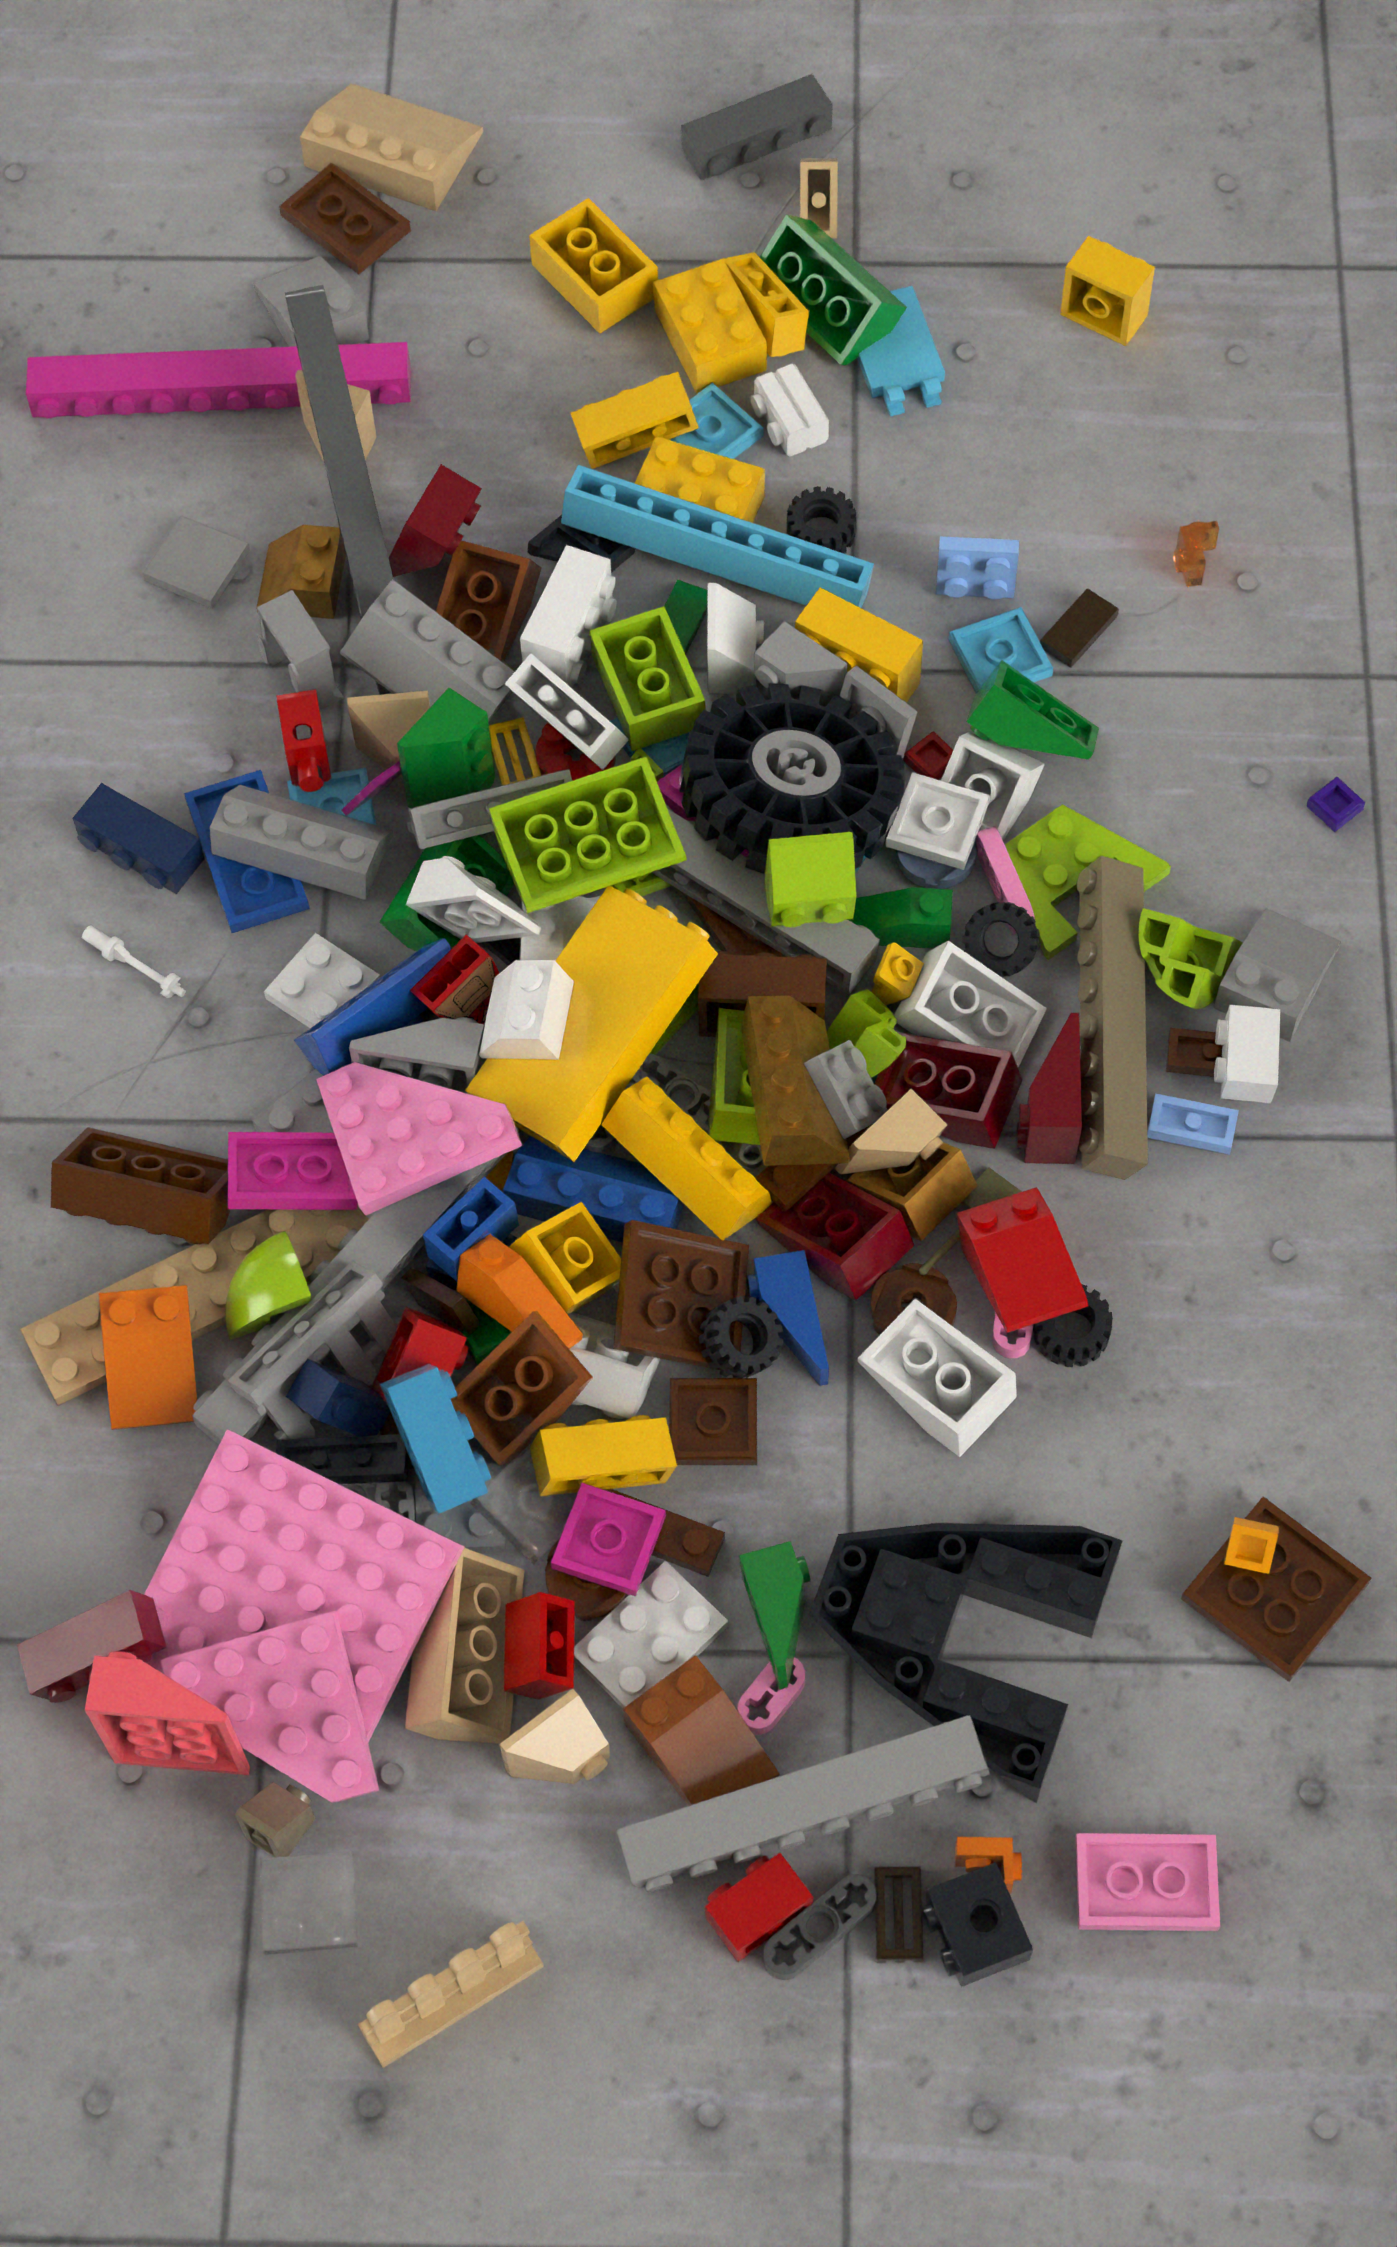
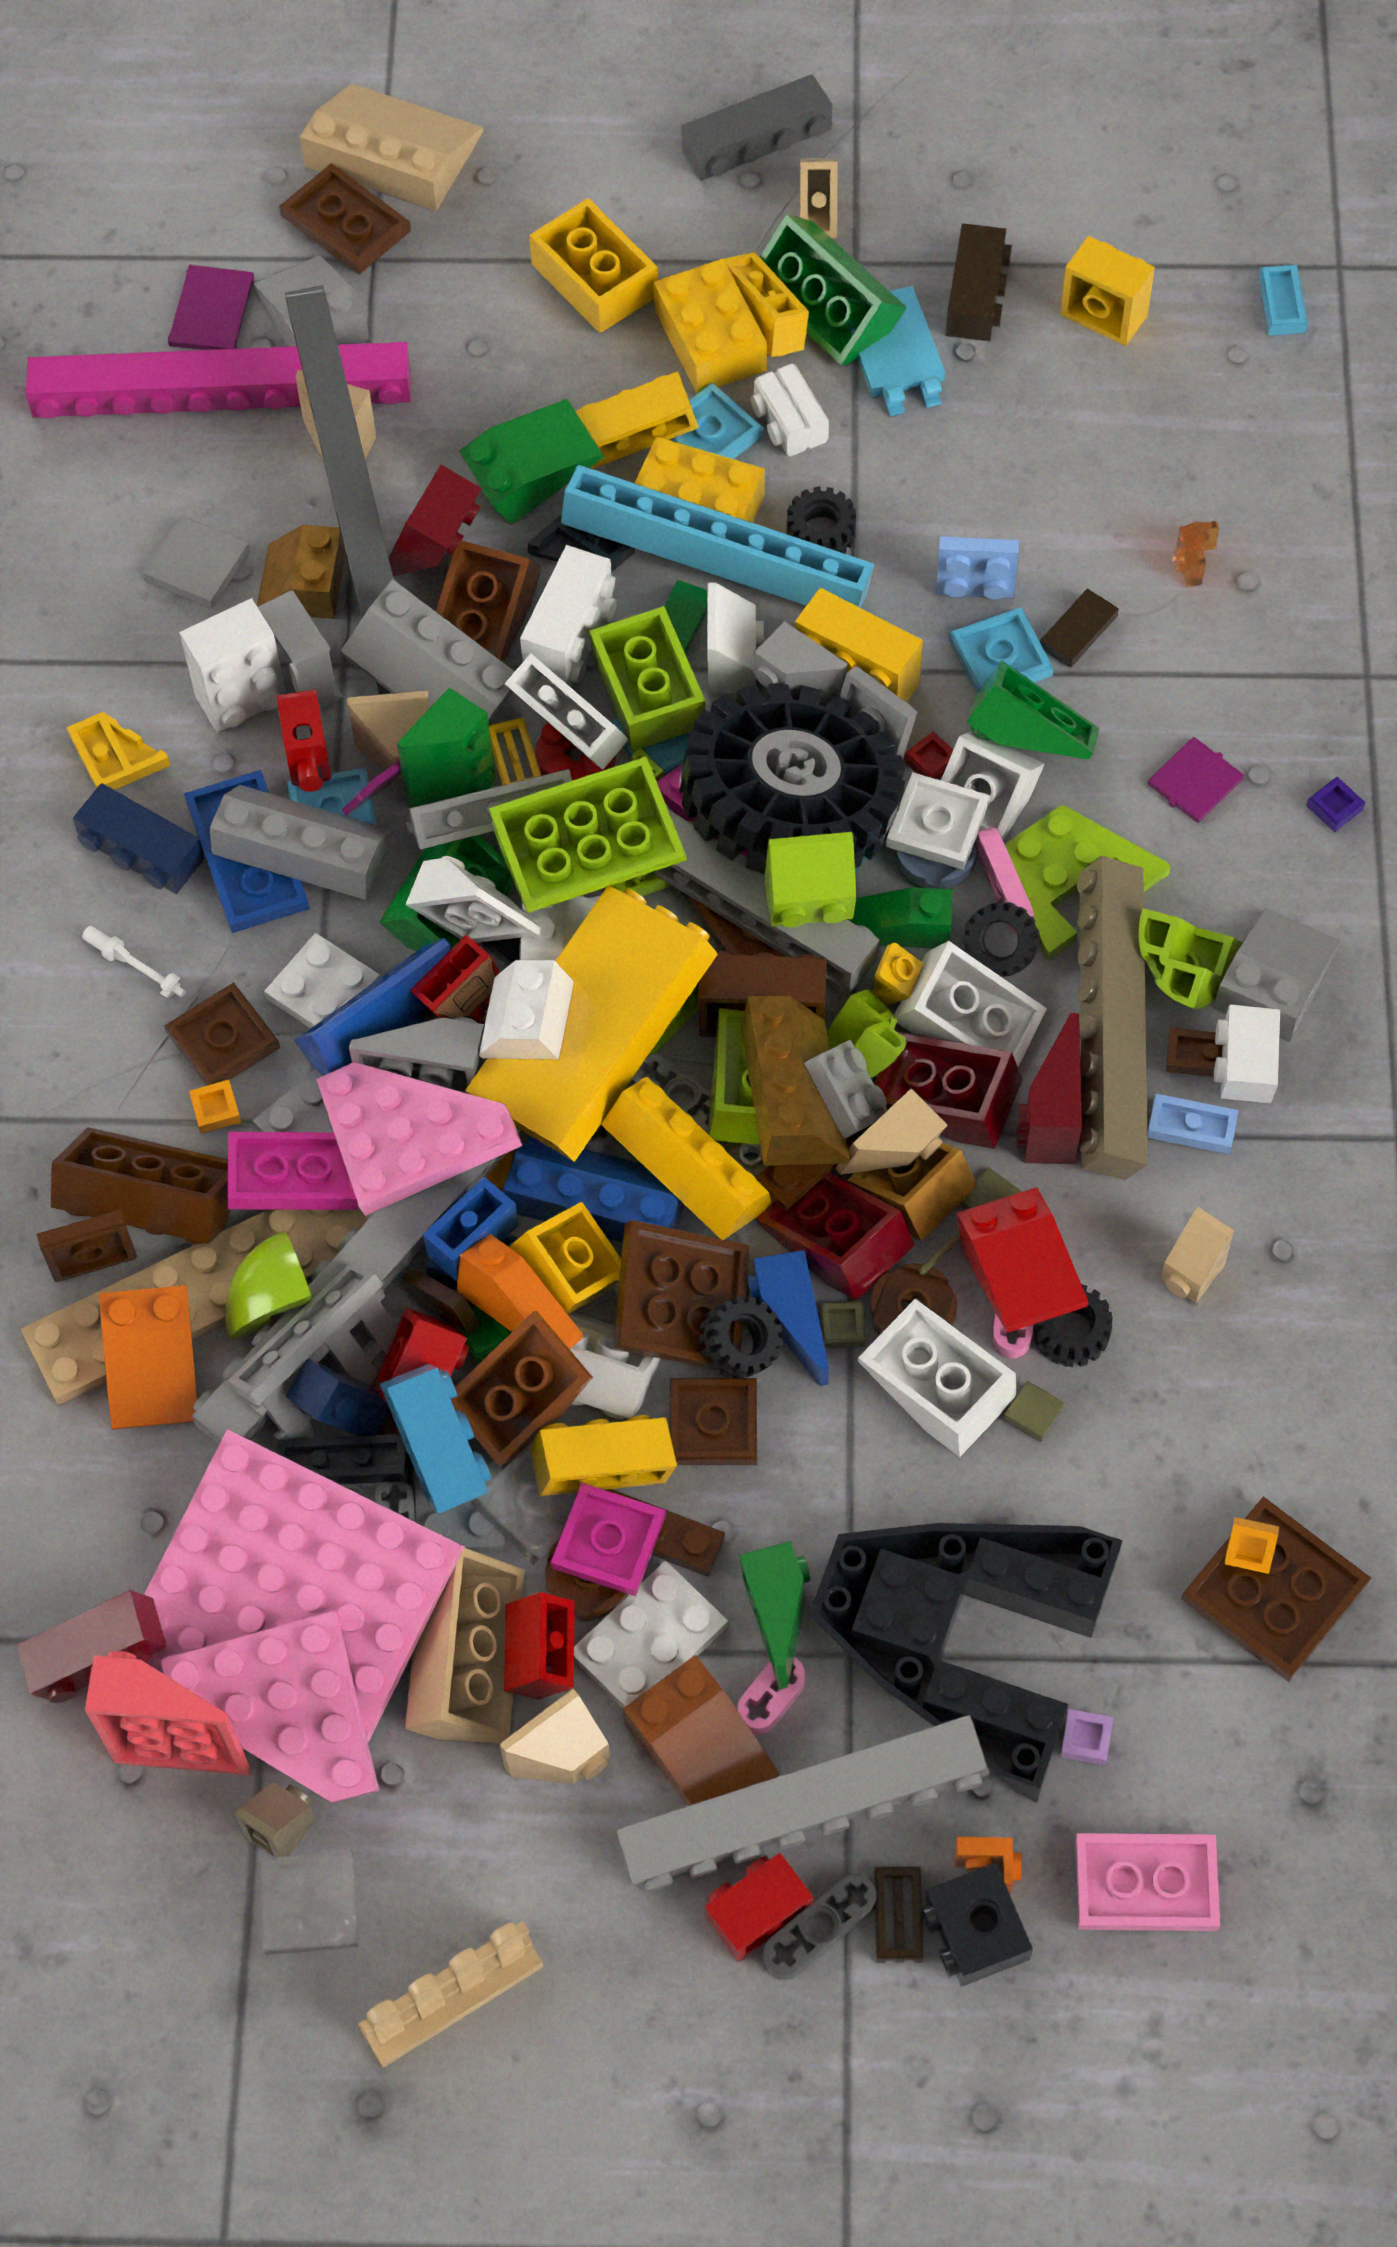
none -> reddish brown plate [36,1209,137,1282]
none -> yellow wing [66,712,171,790]
none -> reddish brown plate [164,982,281,1086]
none -> magenta piece [168,264,255,350]
none -> white brick [179,598,286,733]
none -> light orange plate [189,1080,242,1134]
none -> green slope [459,399,605,525]
none -> olive tile [820,1301,865,1348]
none -> dark brown brick [946,223,1012,341]
none -> olive tile [1004,1380,1065,1442]
none -> lavender plate [1060,1709,1113,1766]
none -> magenta piece [1148,736,1244,823]
none -> tan slope [1160,1207,1234,1303]
none -> medium azure tile [1258,265,1308,336]

